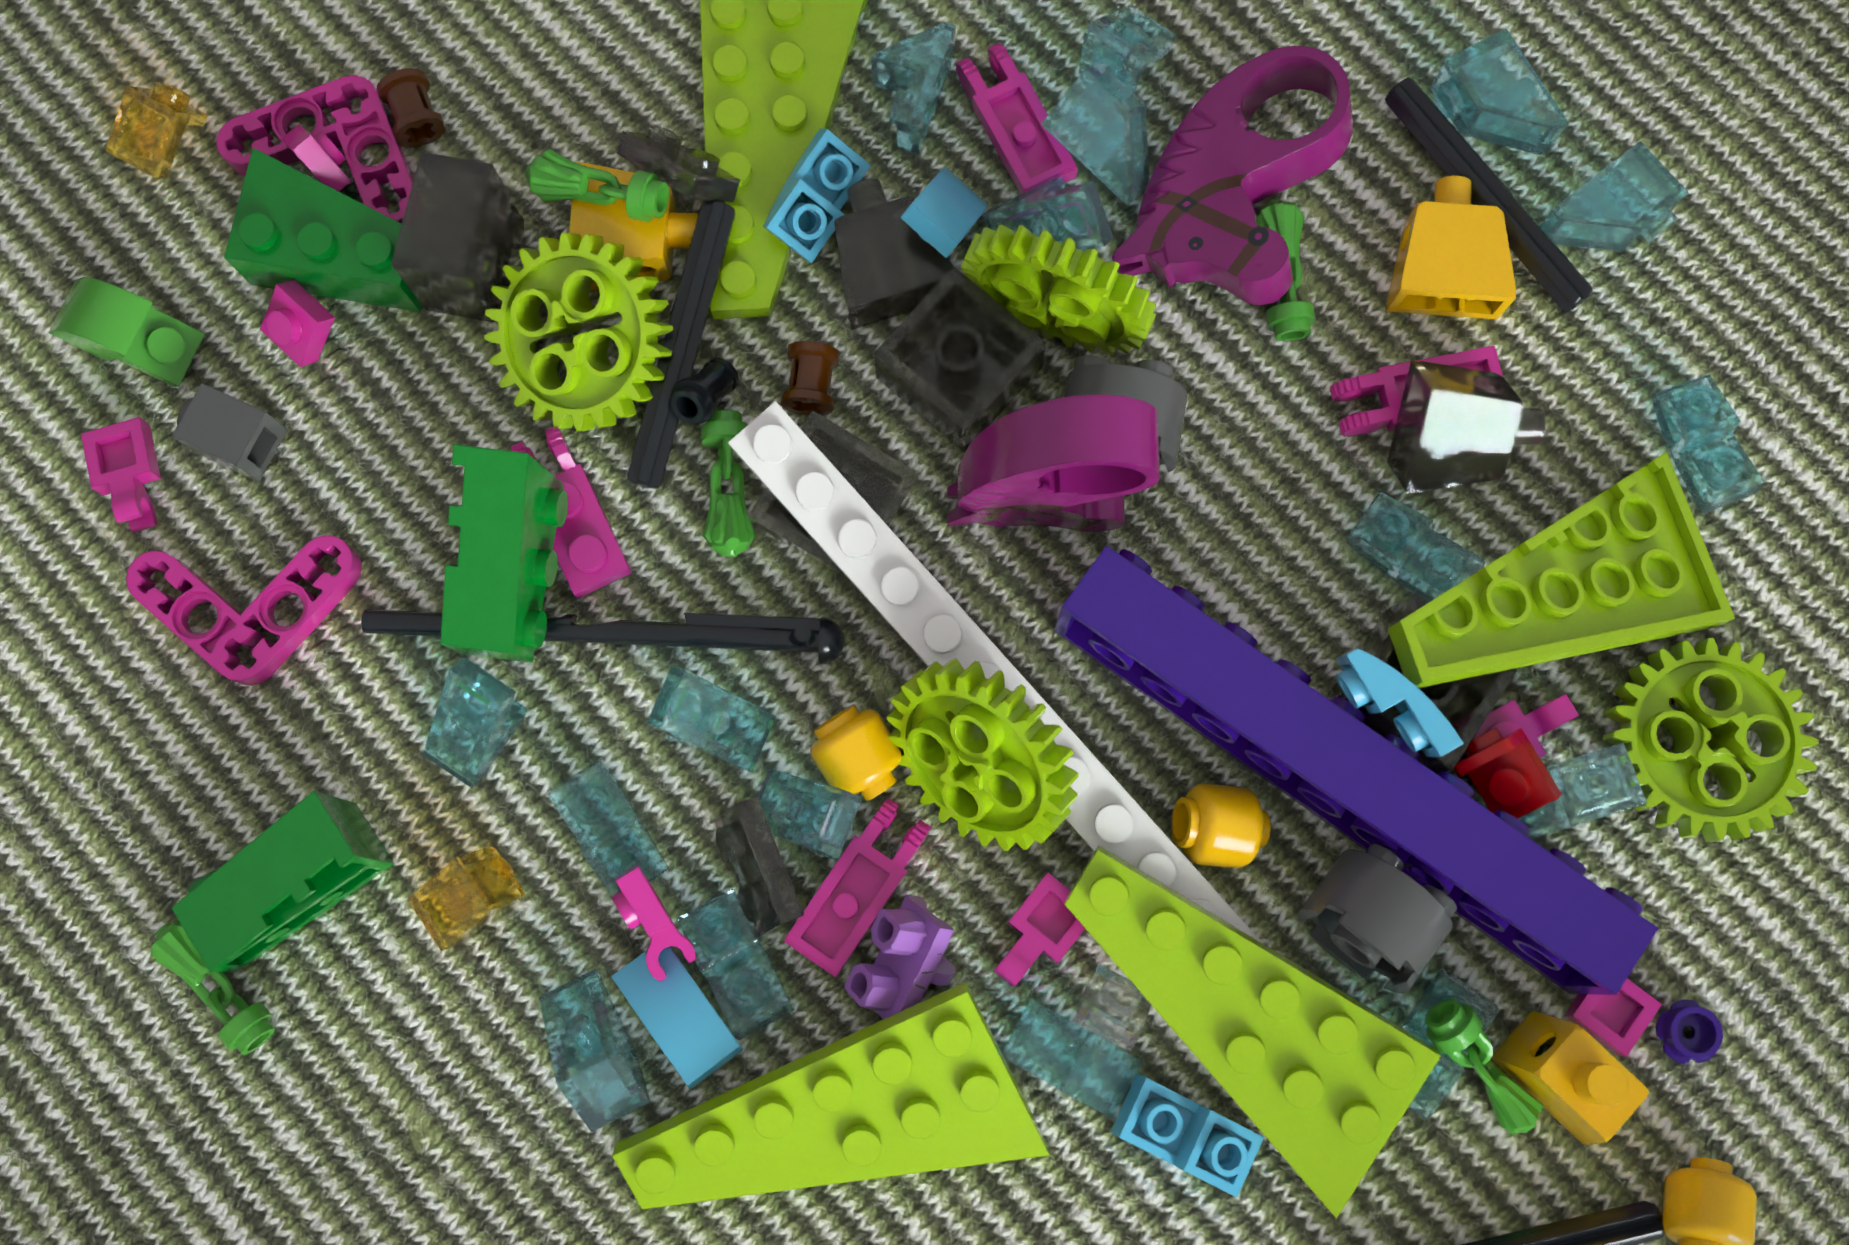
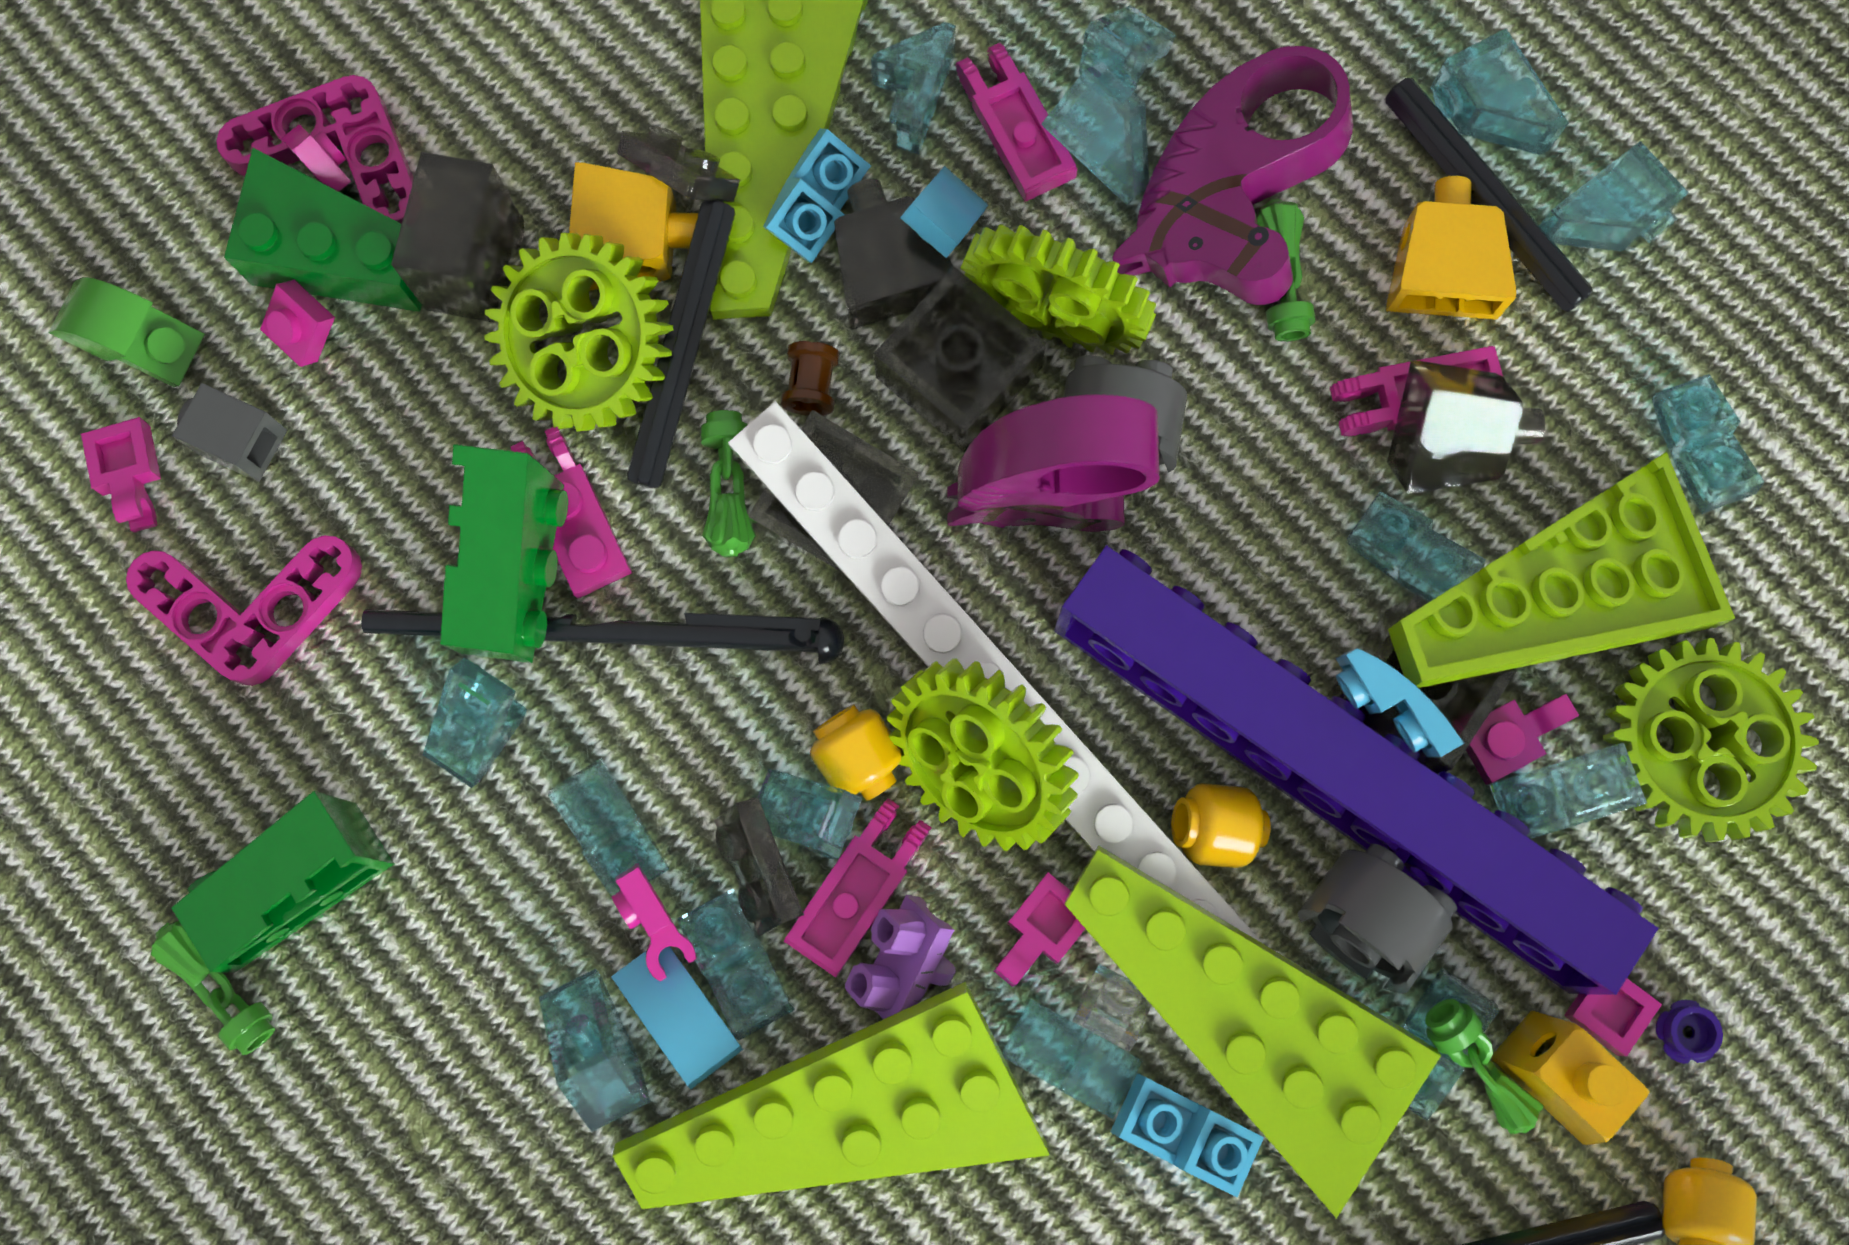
clear yellow bracket [105,82,208,178] -> none
reddish brown bush [377,68,446,148] -> none
clear yellow bracket [407,846,525,951] -> none
bright green piece [525,149,669,222] -> none
clear light blue slope [646,666,776,772] -> none
black pin [671,357,739,424] -> none
clear light blue slope [983,177,1113,251] -> none
red bracket [1452,727,1562,819] -> none

